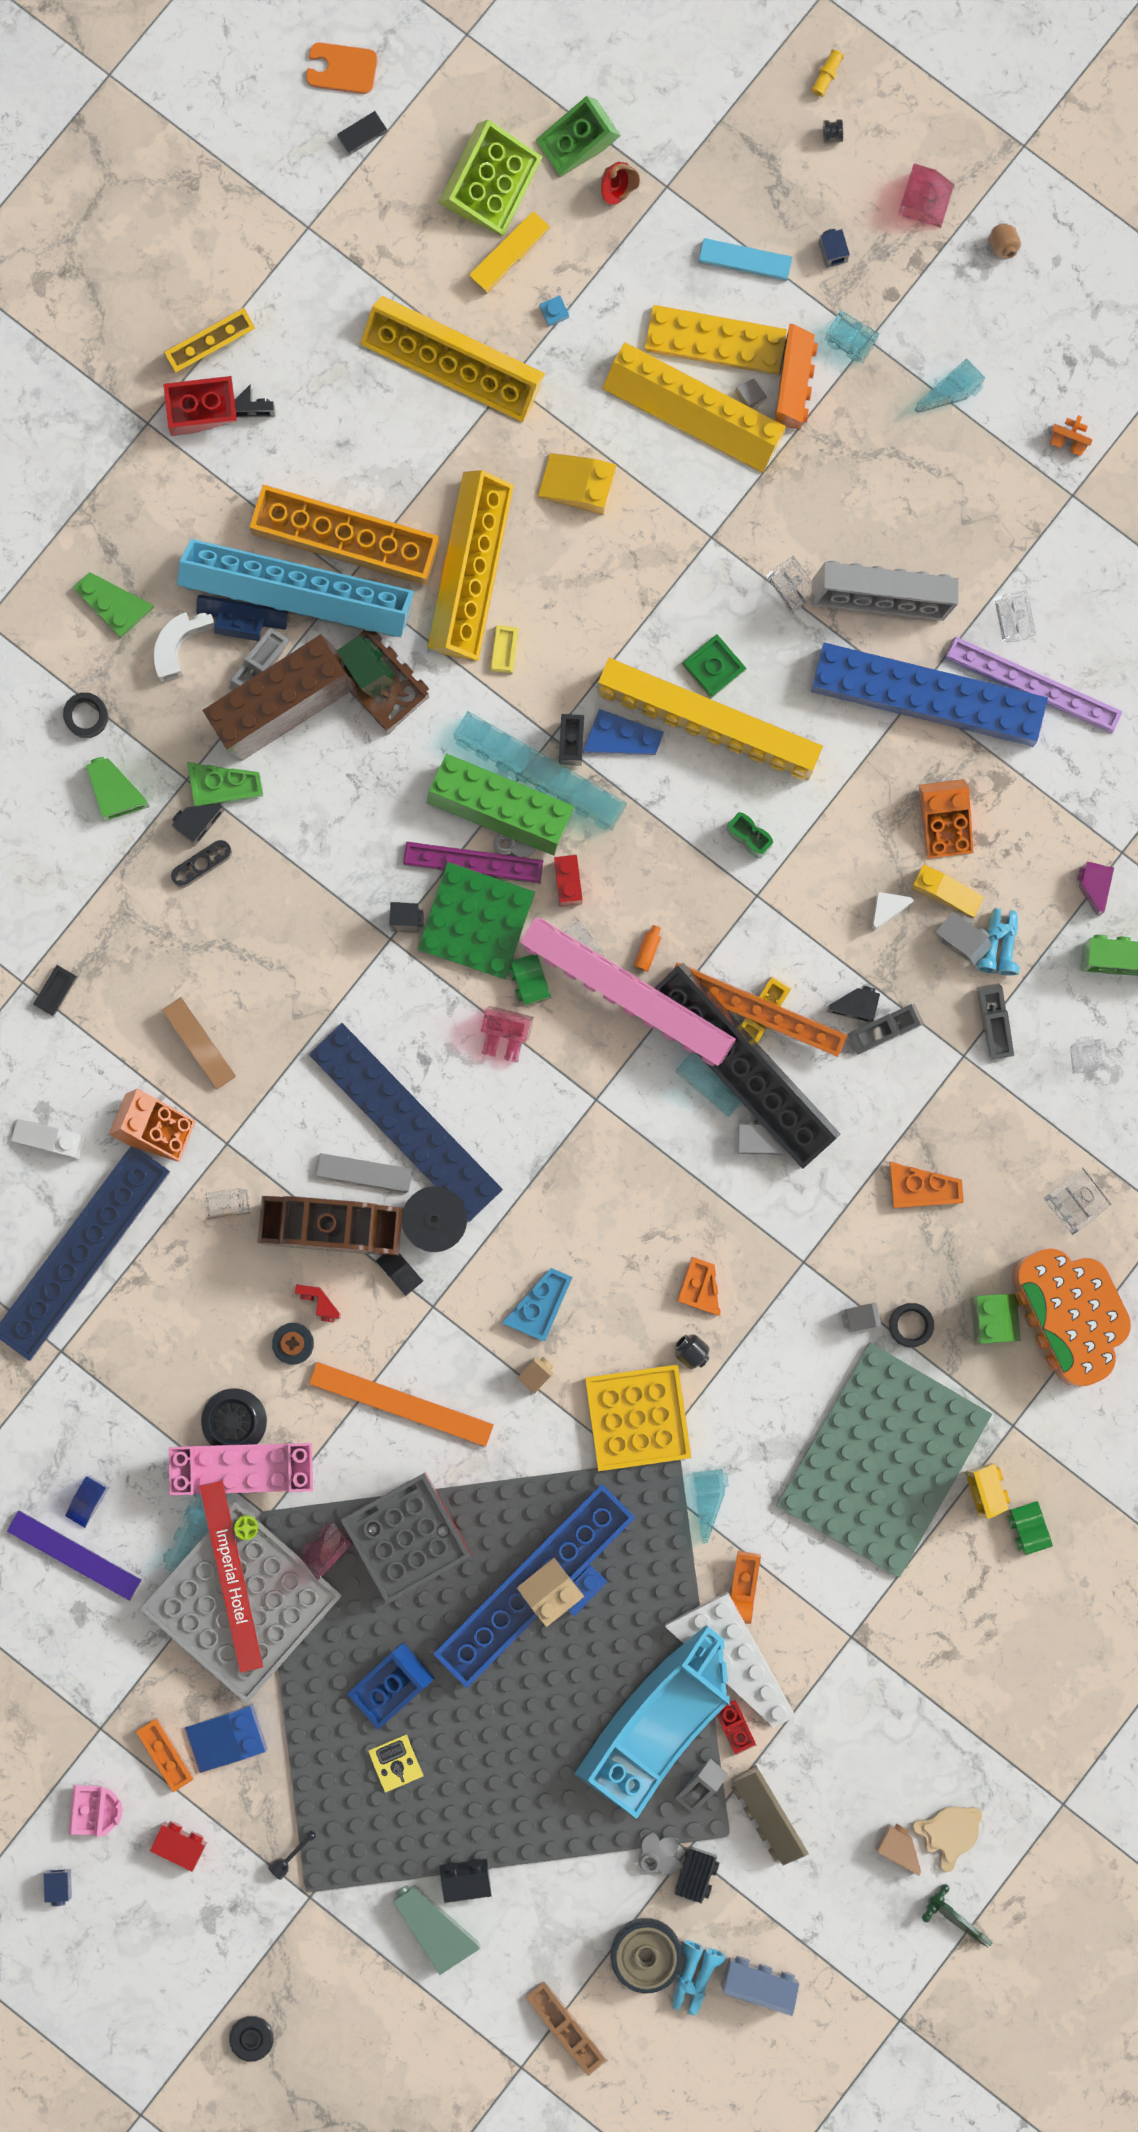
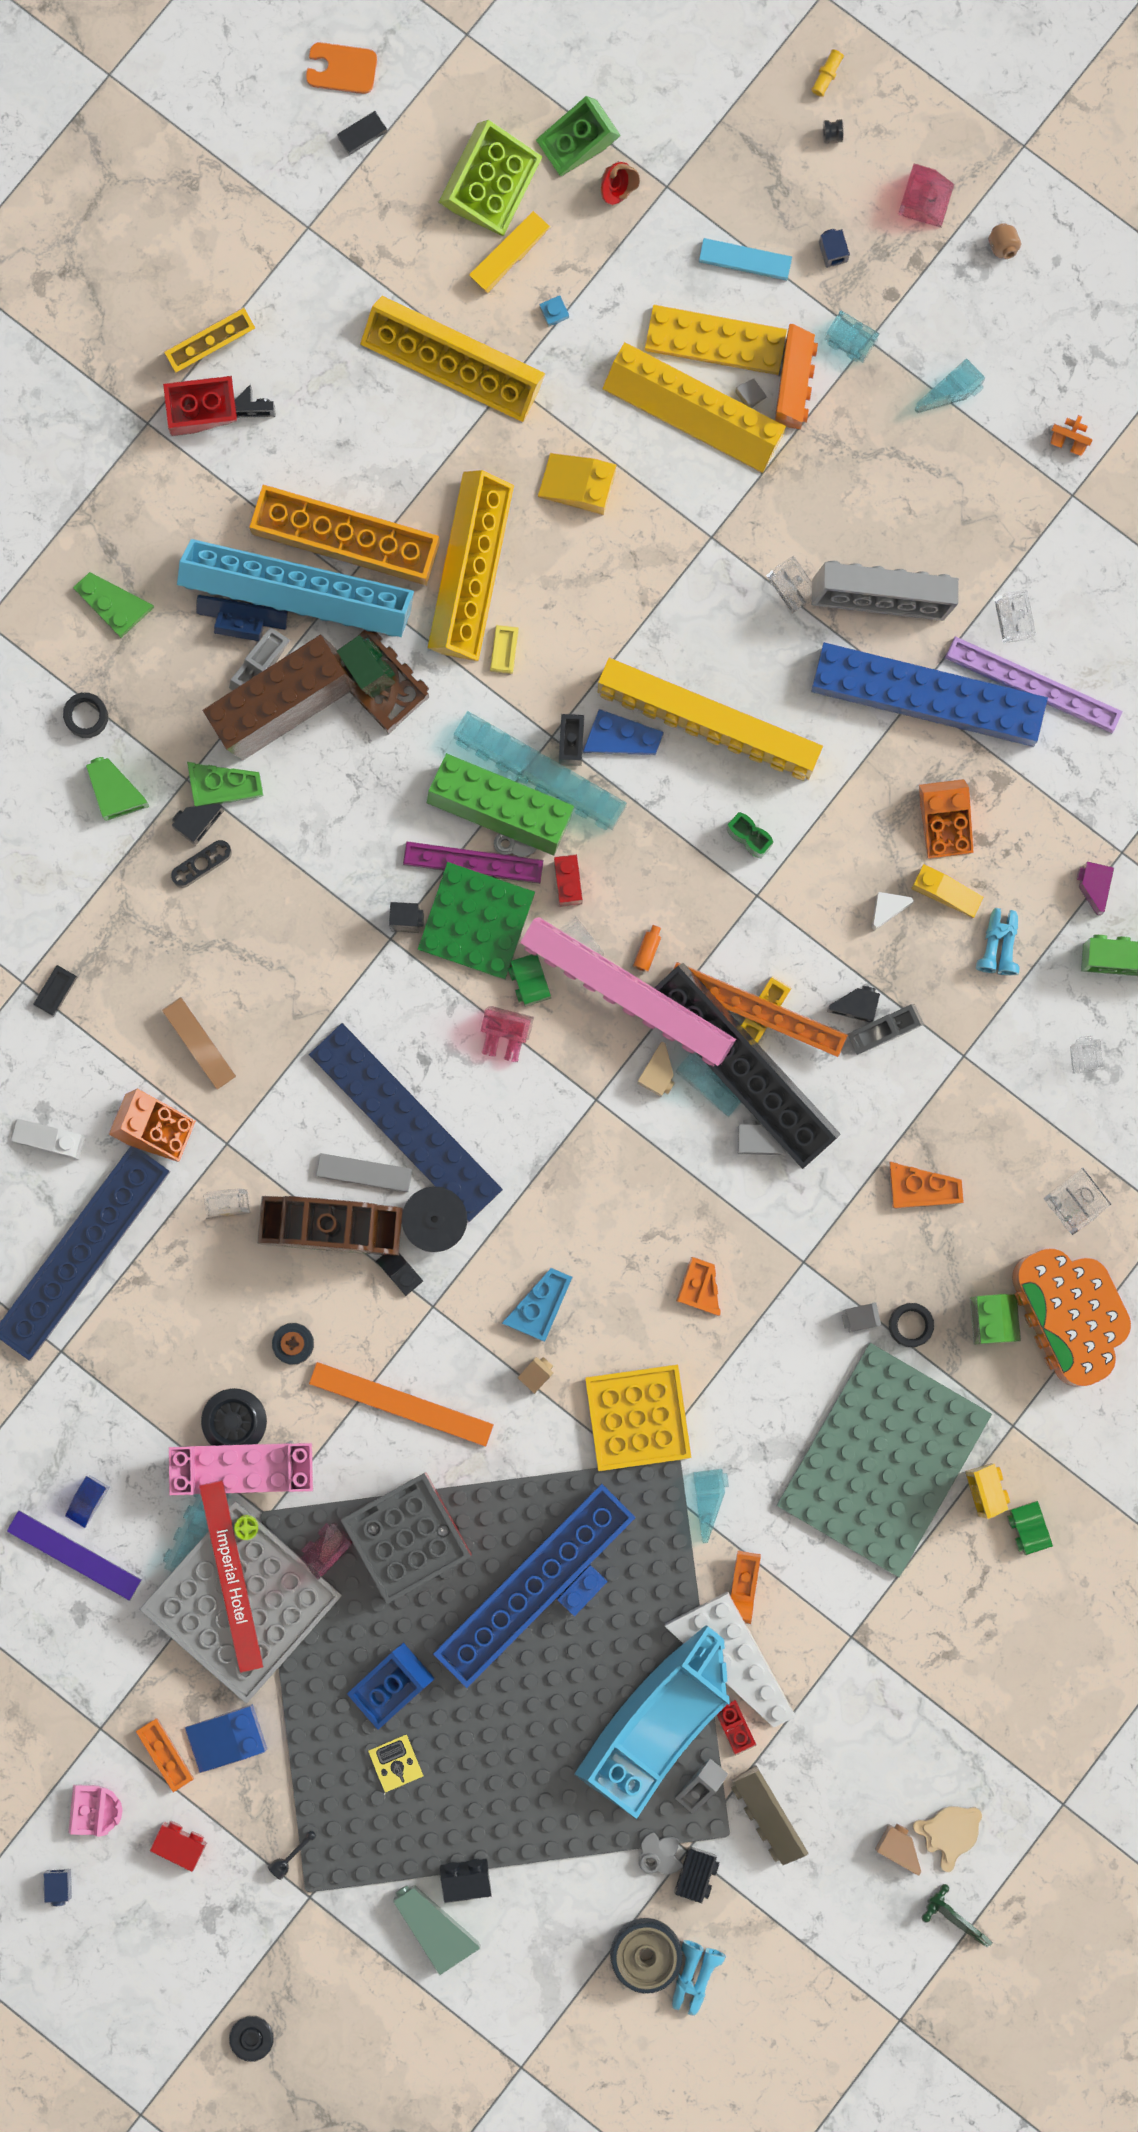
white arch [154,612,215,683] -> none
red slope [295,1284,341,1323] -> none
tan slope [517,1558,584,1627] -> none
medium nougat slope [526,1982,607,2076] -> none
black head [674,1334,710,1369] -> none
green tile [682,634,747,699] -> none
sand blue slope [721,1956,799,2016] -> none
light grey brick [935,912,992,966] -> none
dark grey slope [976,983,1014,1060] -> none
none -> tan slope [637,1041,675,1097]

